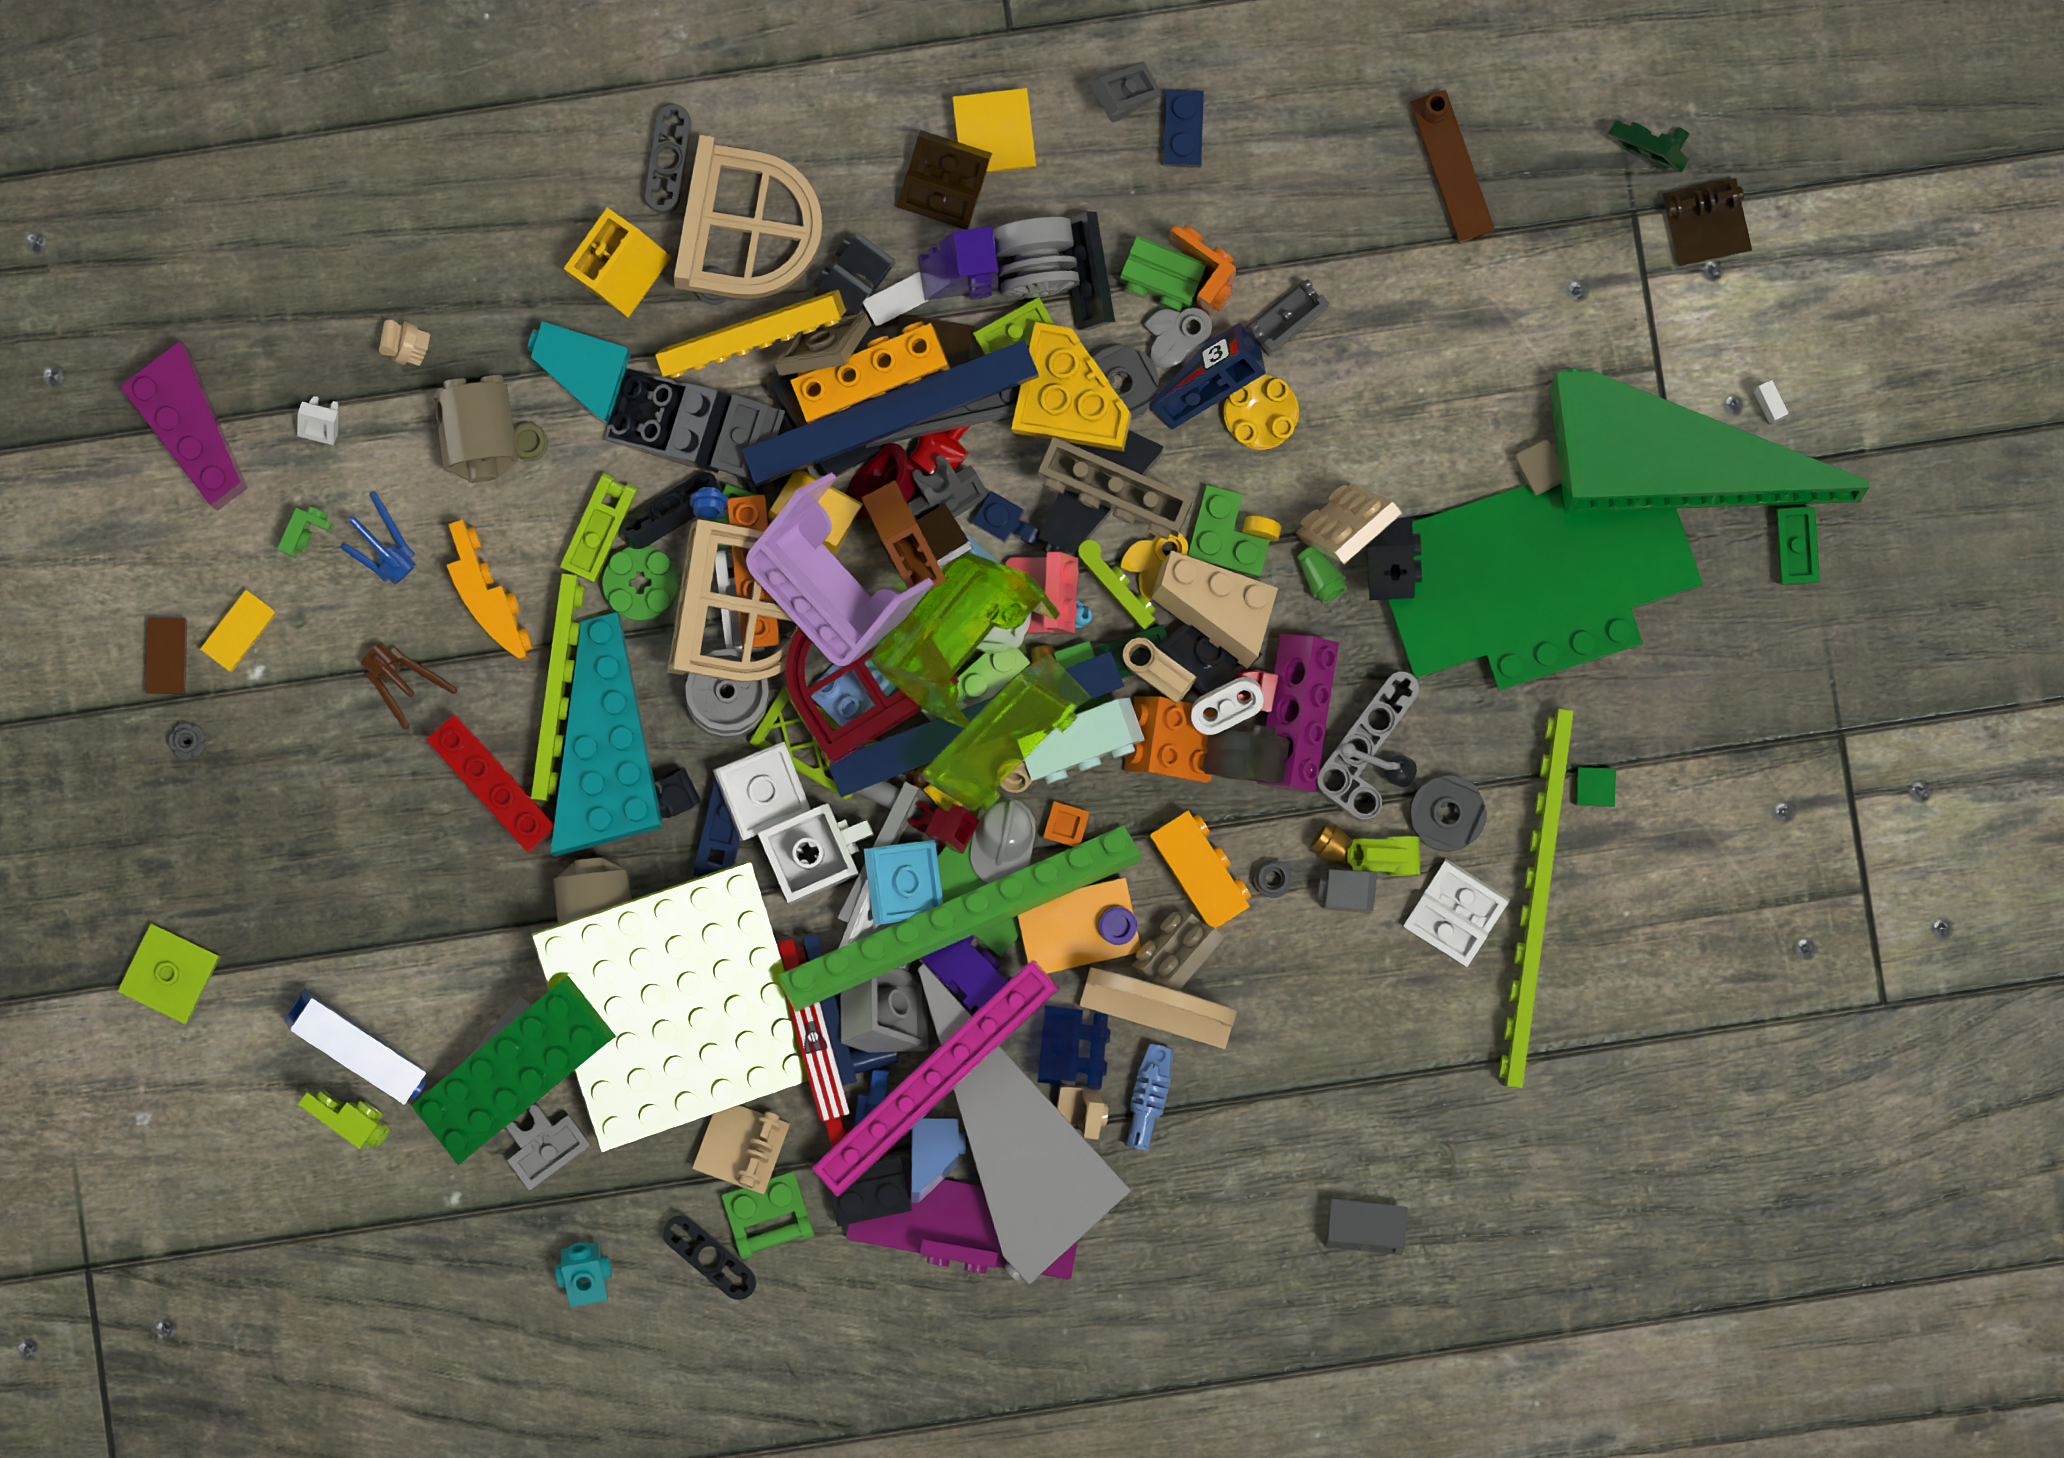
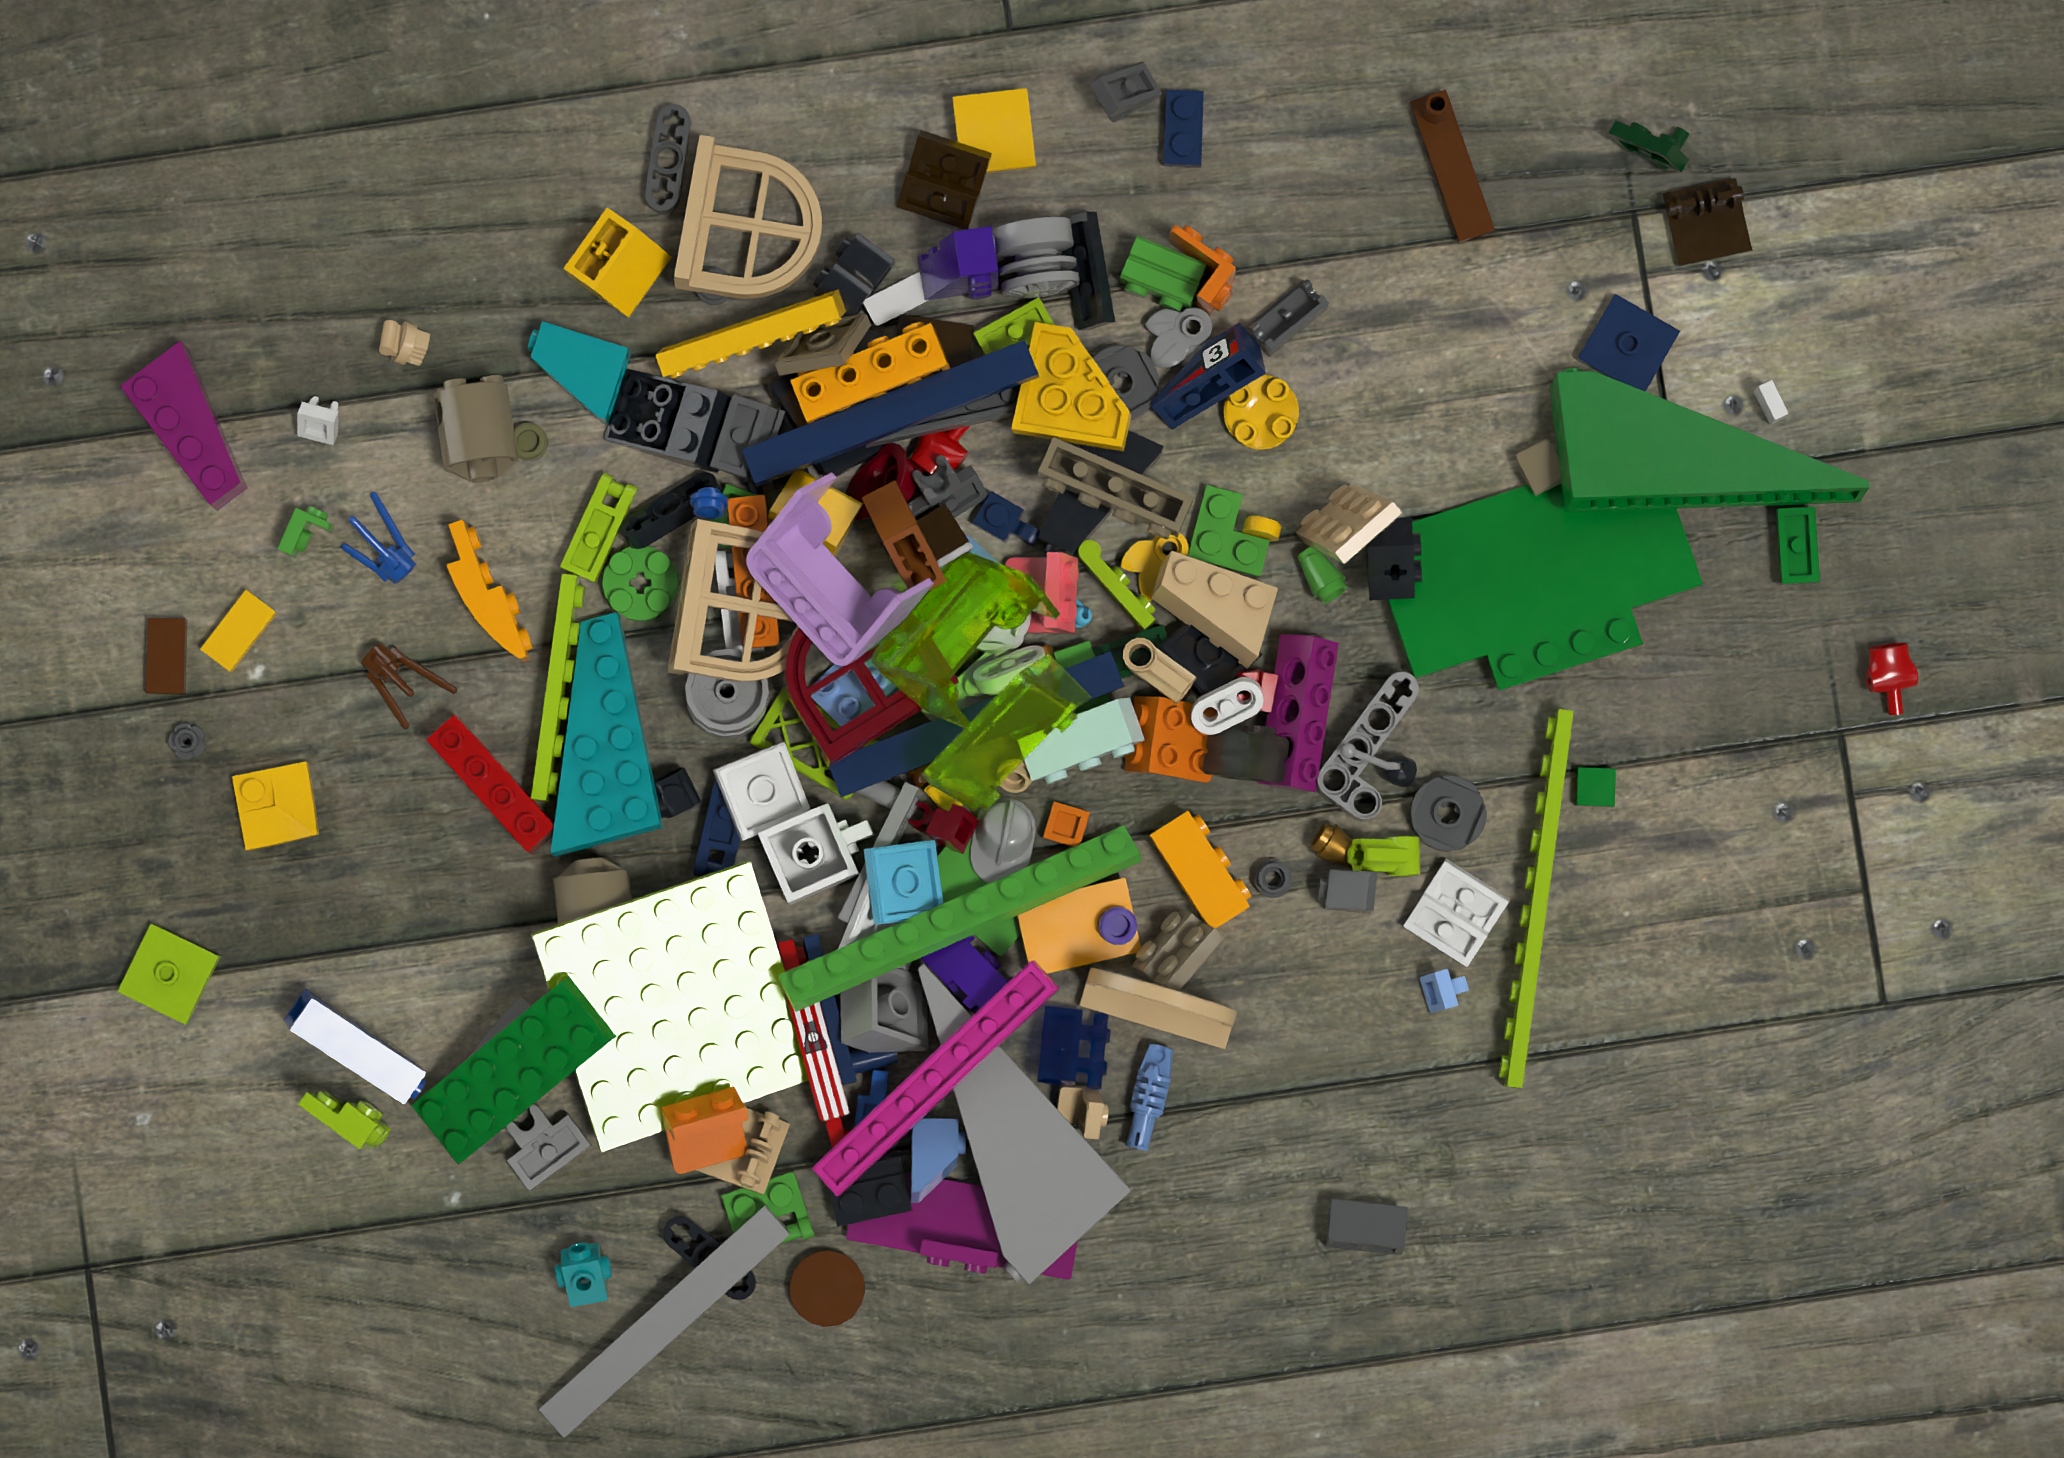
none -> yellow plate [232,762,319,851]
none -> light grey tile [539,1205,791,1438]
none -> orange bracket [661,1086,749,1174]
none -> reddish brown tile [789,1250,865,1327]
none -> plate [973,645,1049,696]
none -> light blue tile [1419,969,1469,1014]
none -> dark blue plate [1577,294,1680,392]
none -> red piece [1866,643,1918,715]

